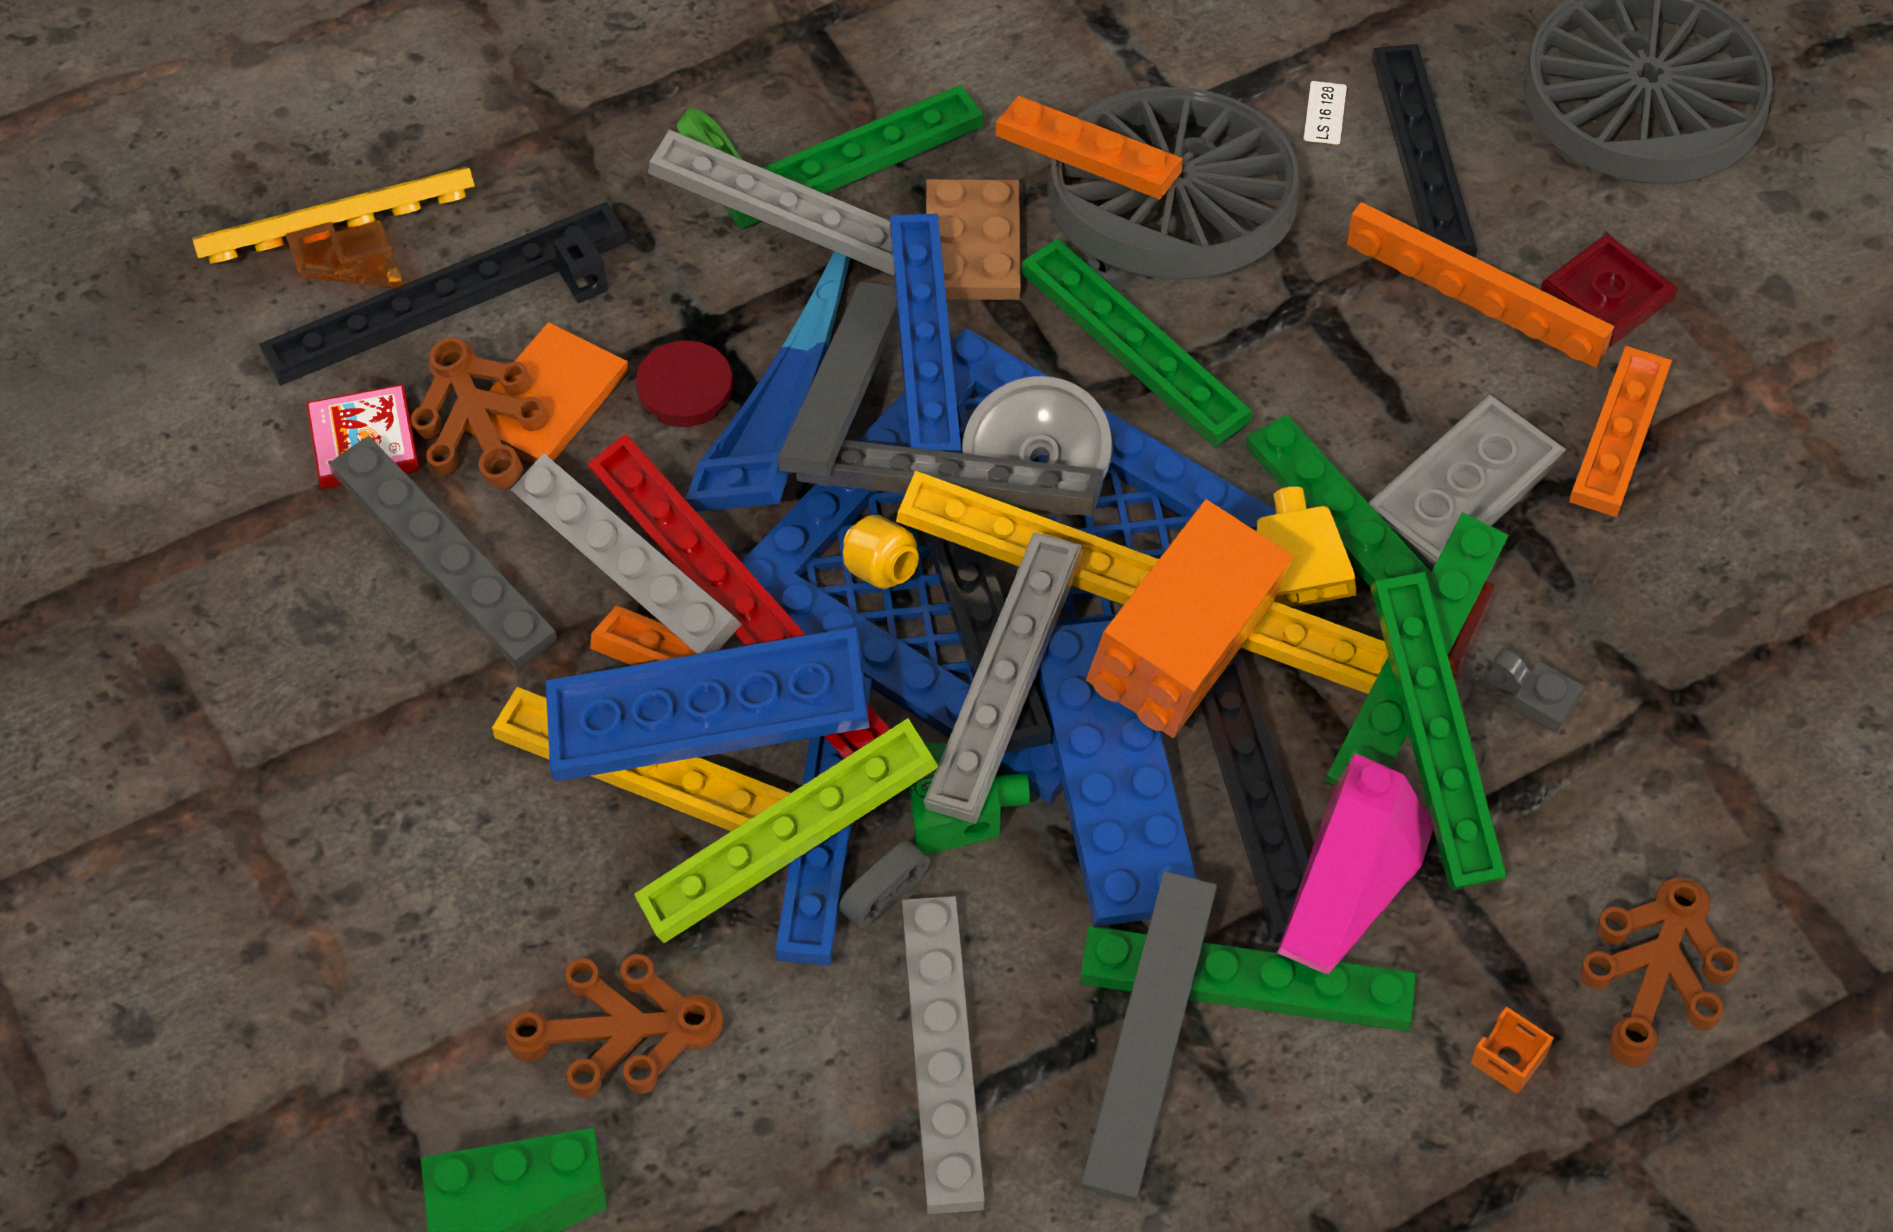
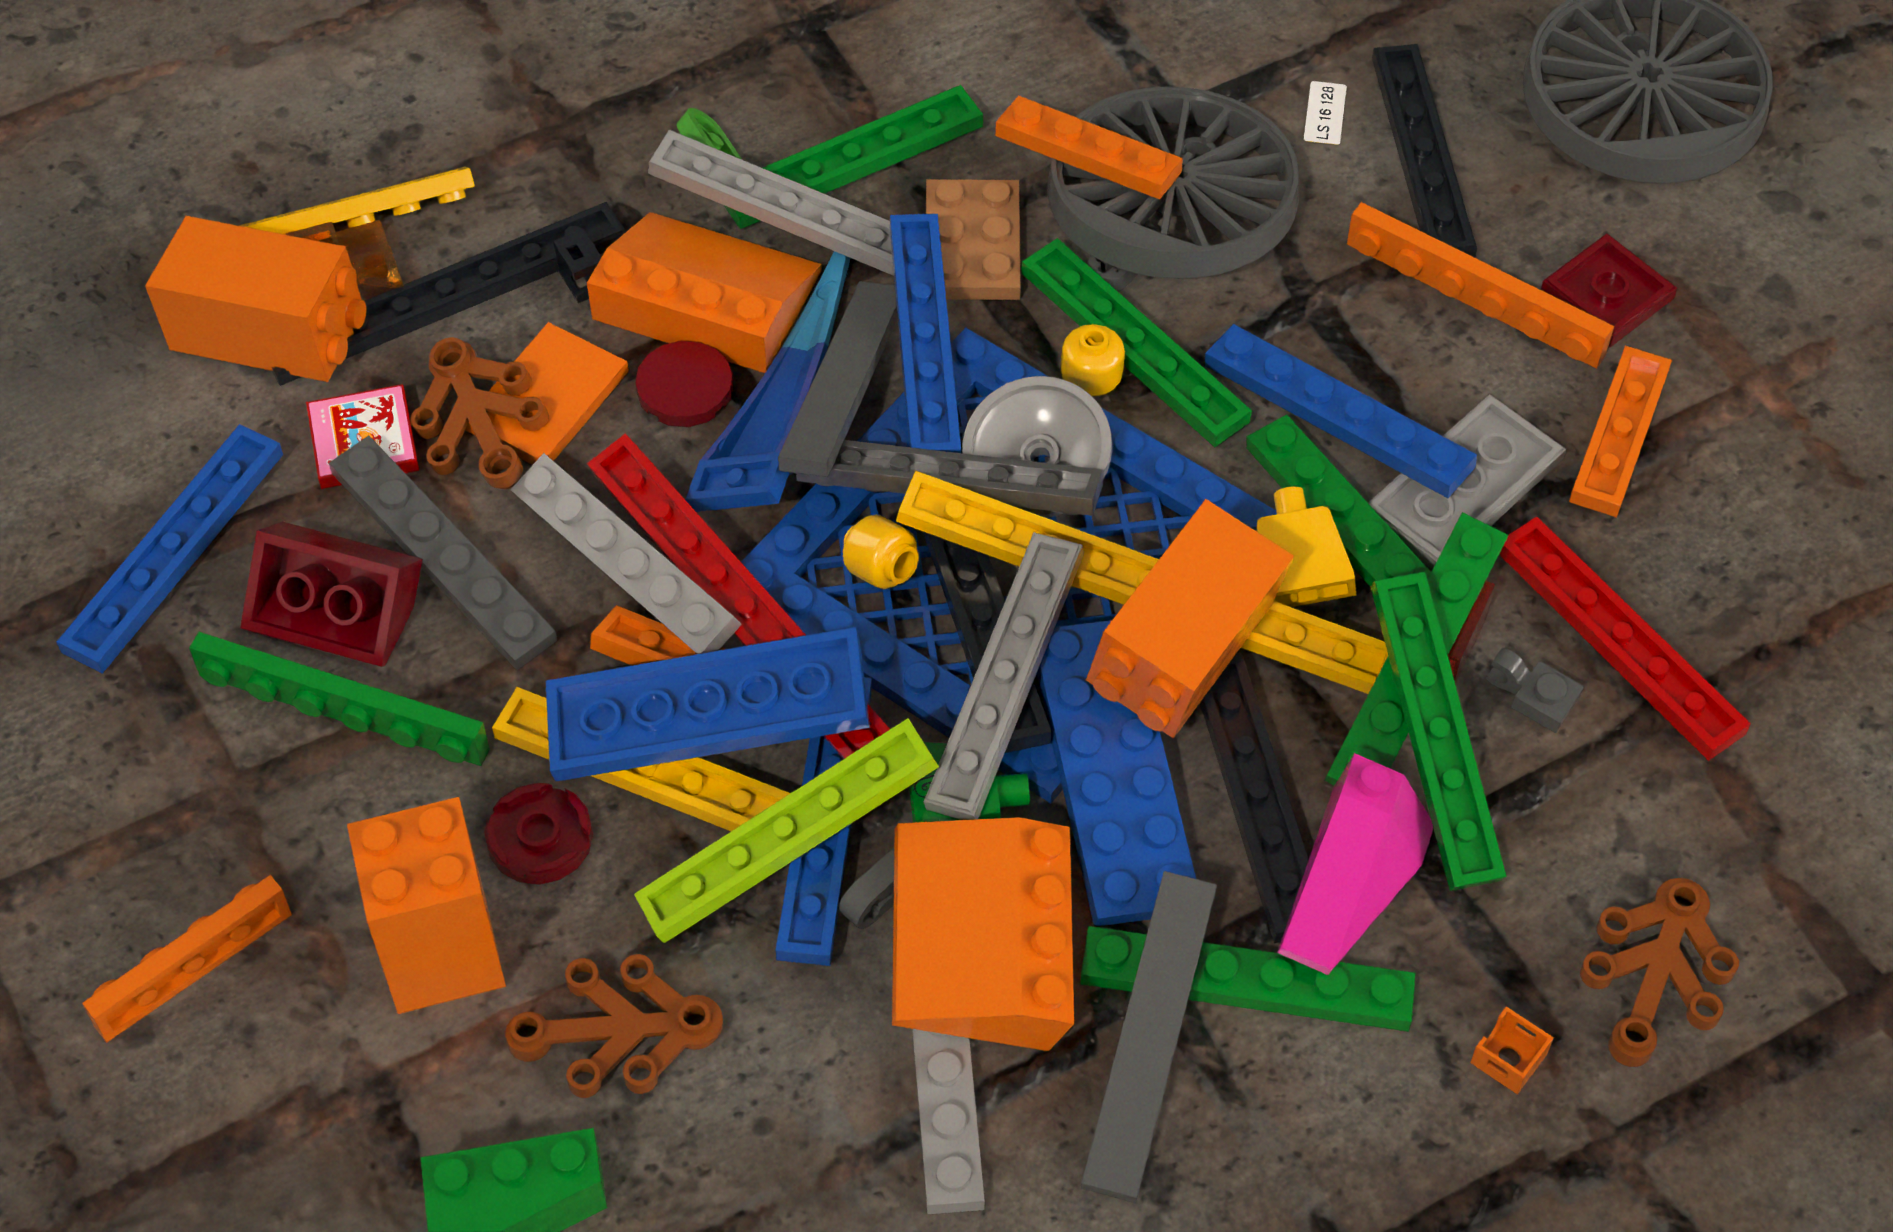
none -> blue plate [56,424,283,674]
none -> orange plate [82,875,292,1043]
none -> orange brick [145,216,366,382]
none -> green plate [189,632,490,766]
none -> dark red slope [240,521,423,667]
none -> orange brick [347,797,506,1014]
none -> dark red tile [484,782,593,885]
none -> orange slope [587,212,822,373]
none -> orange slope [892,817,1074,1051]
none -> yellow head [1061,324,1125,396]
none -> blue plate [1205,324,1477,498]
none -> red plate [1499,517,1751,761]

